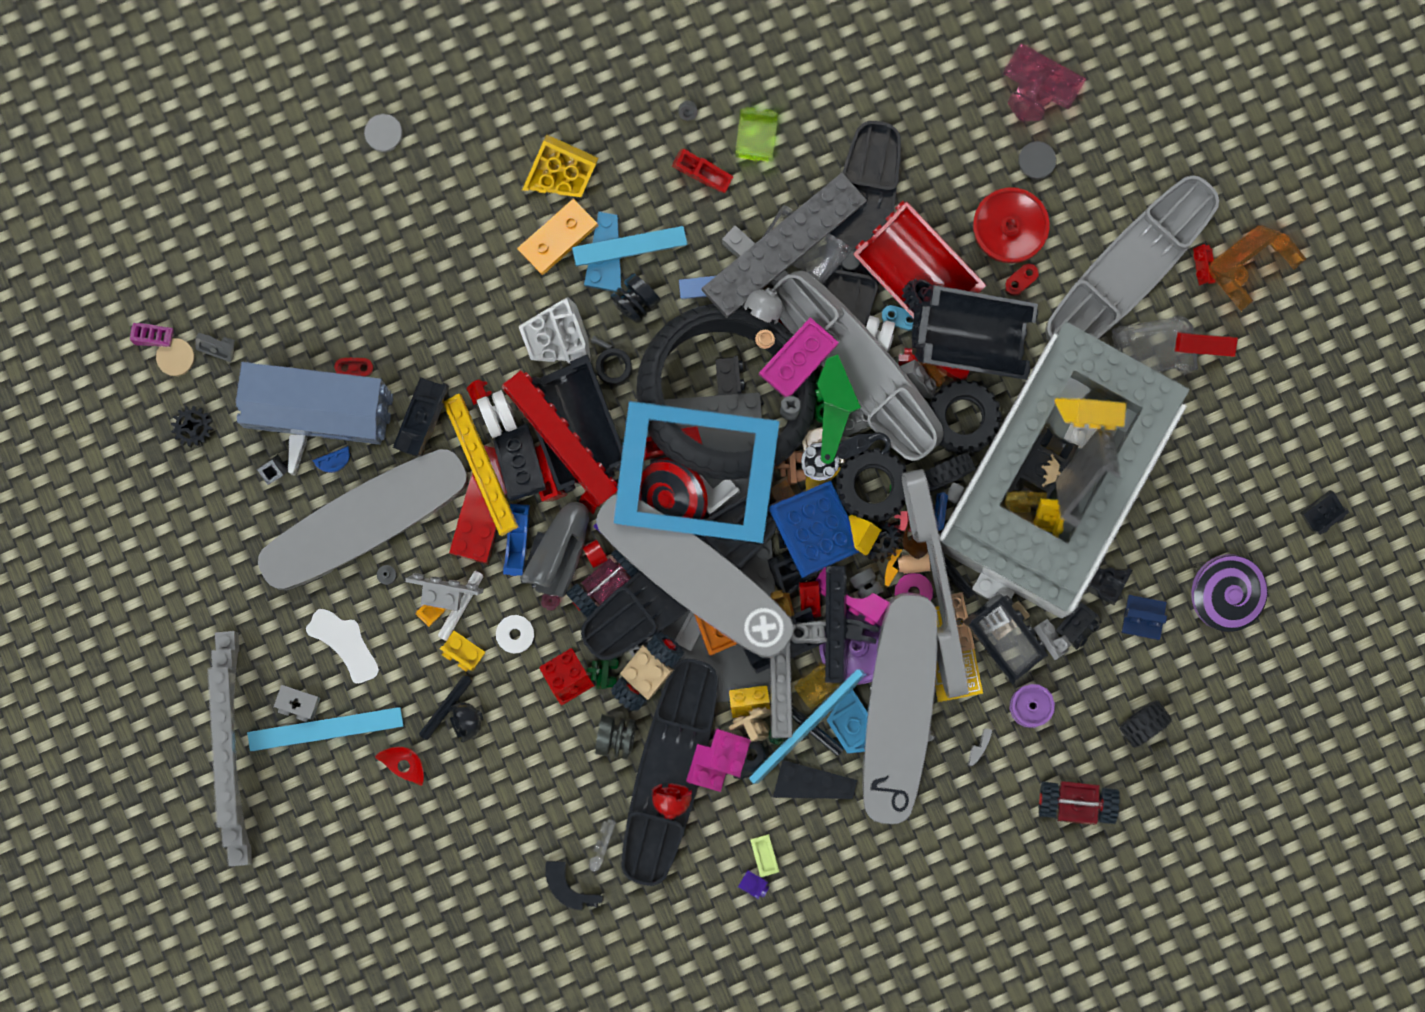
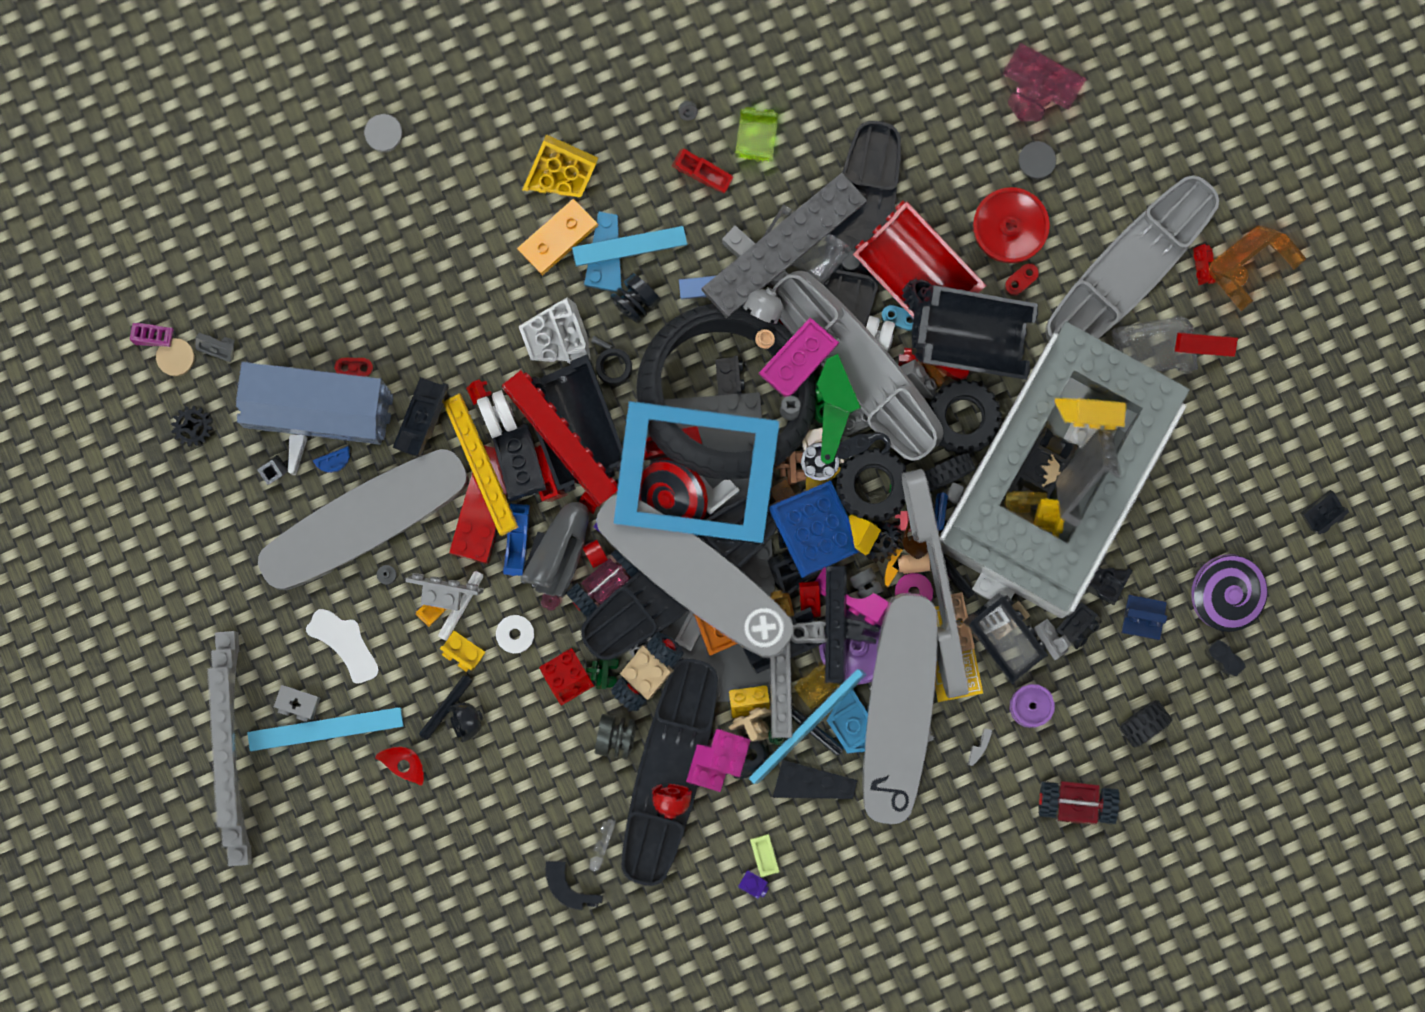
none -> black brick [1204,640,1246,678]

